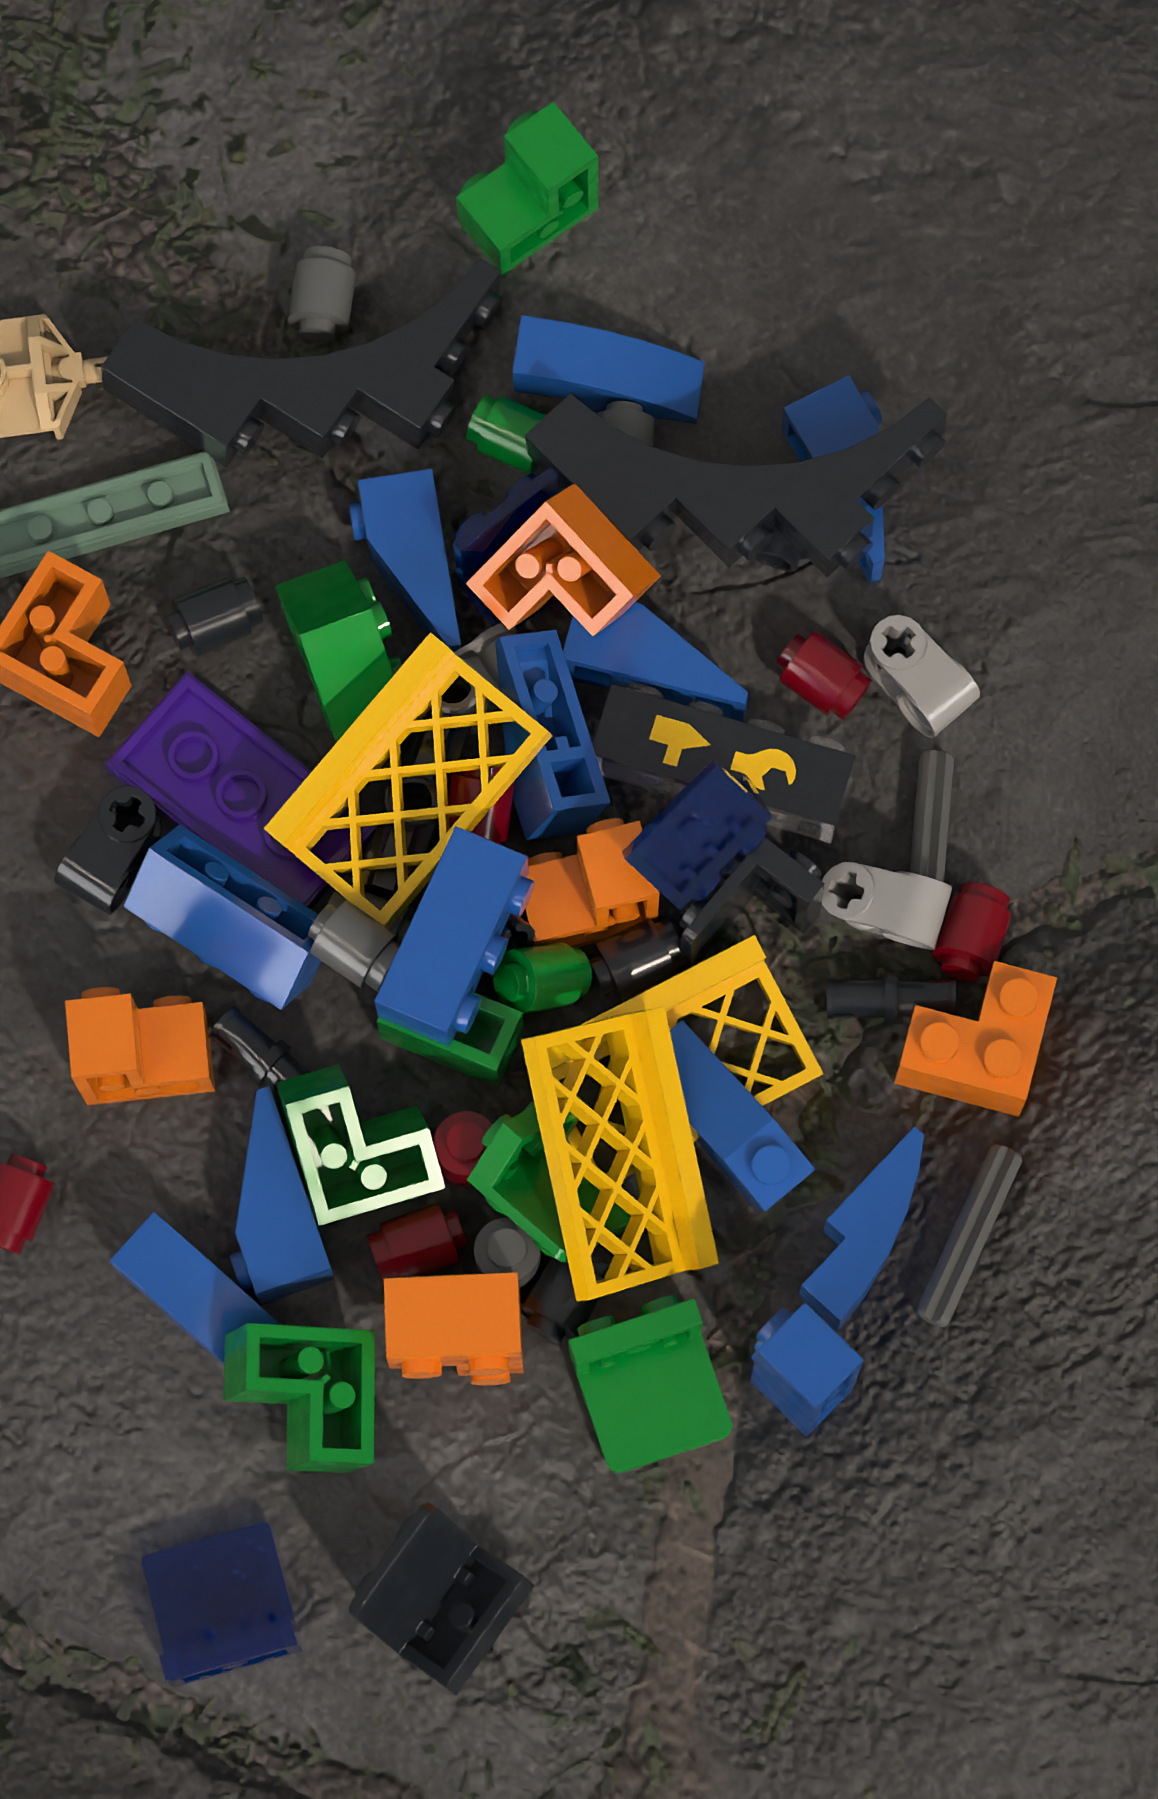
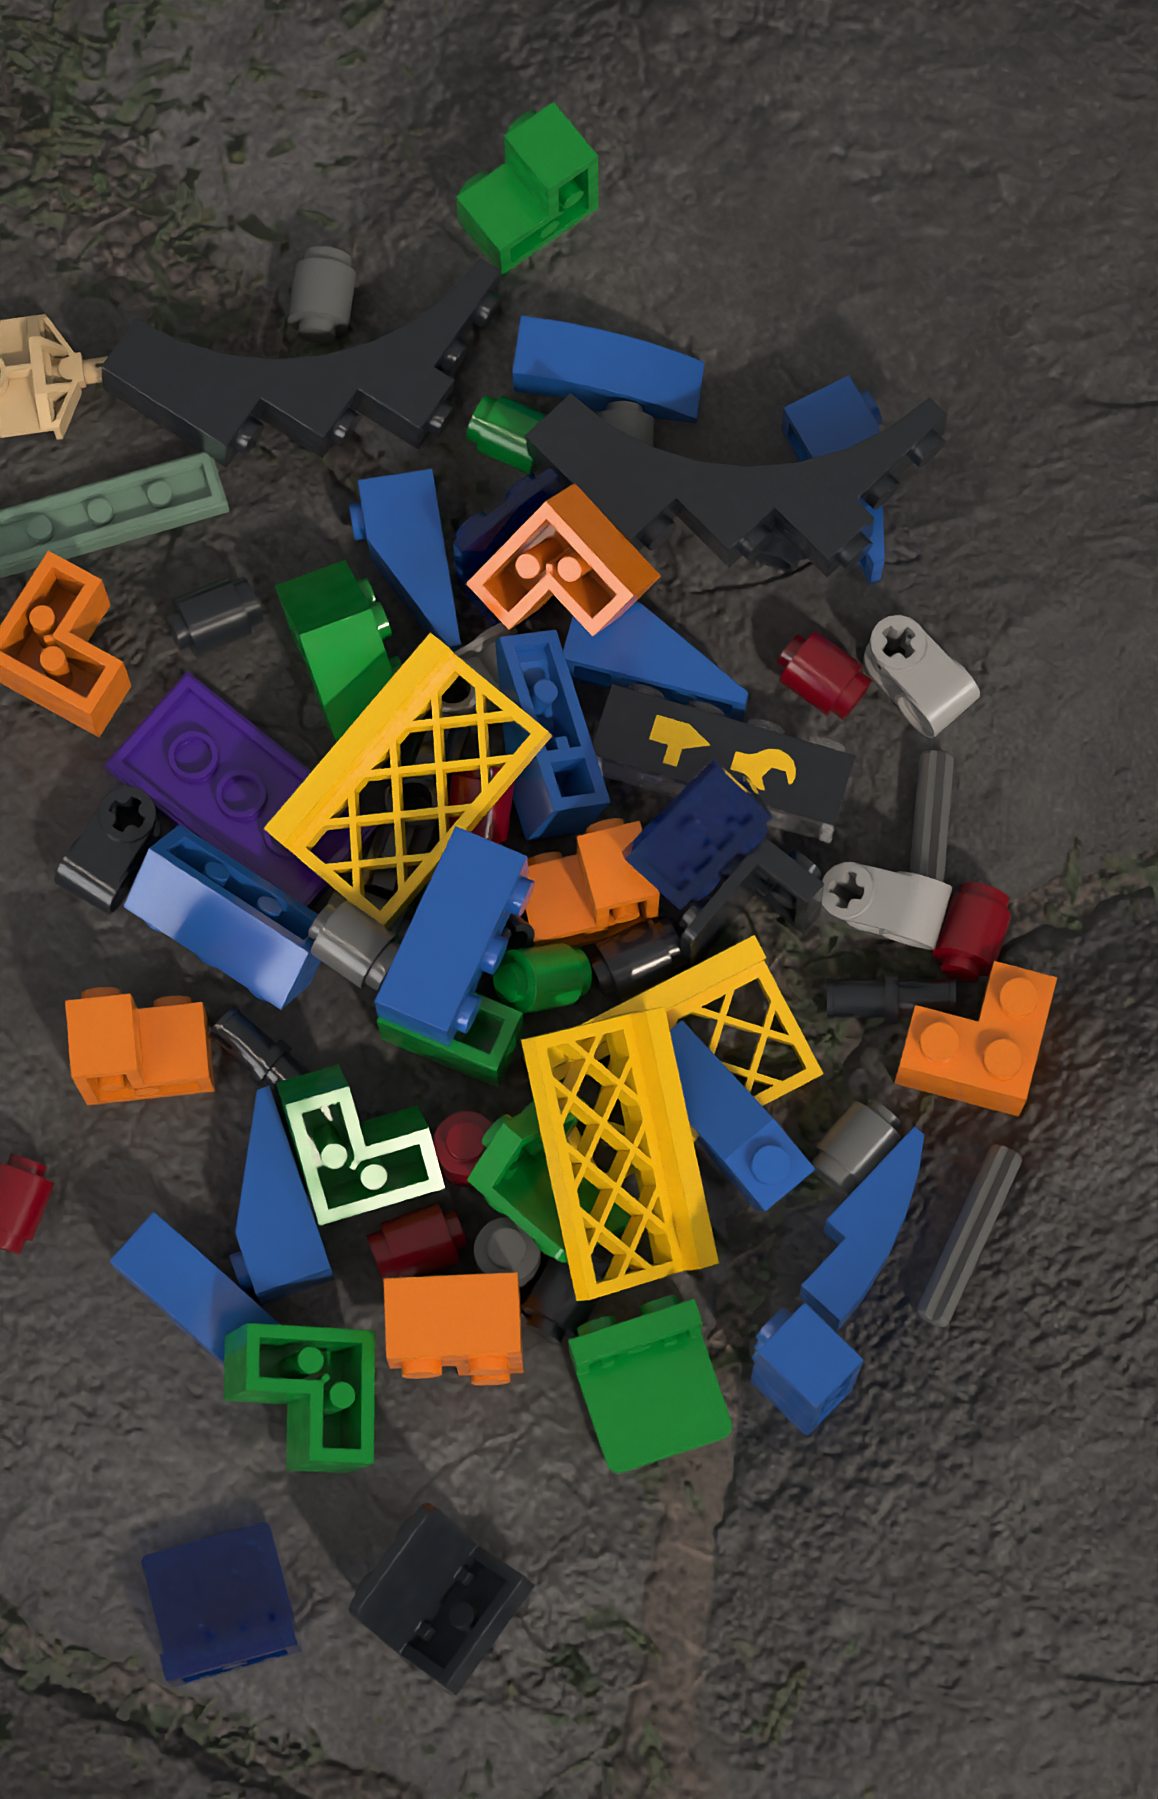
none -> dark grey brick [810,1099,902,1198]

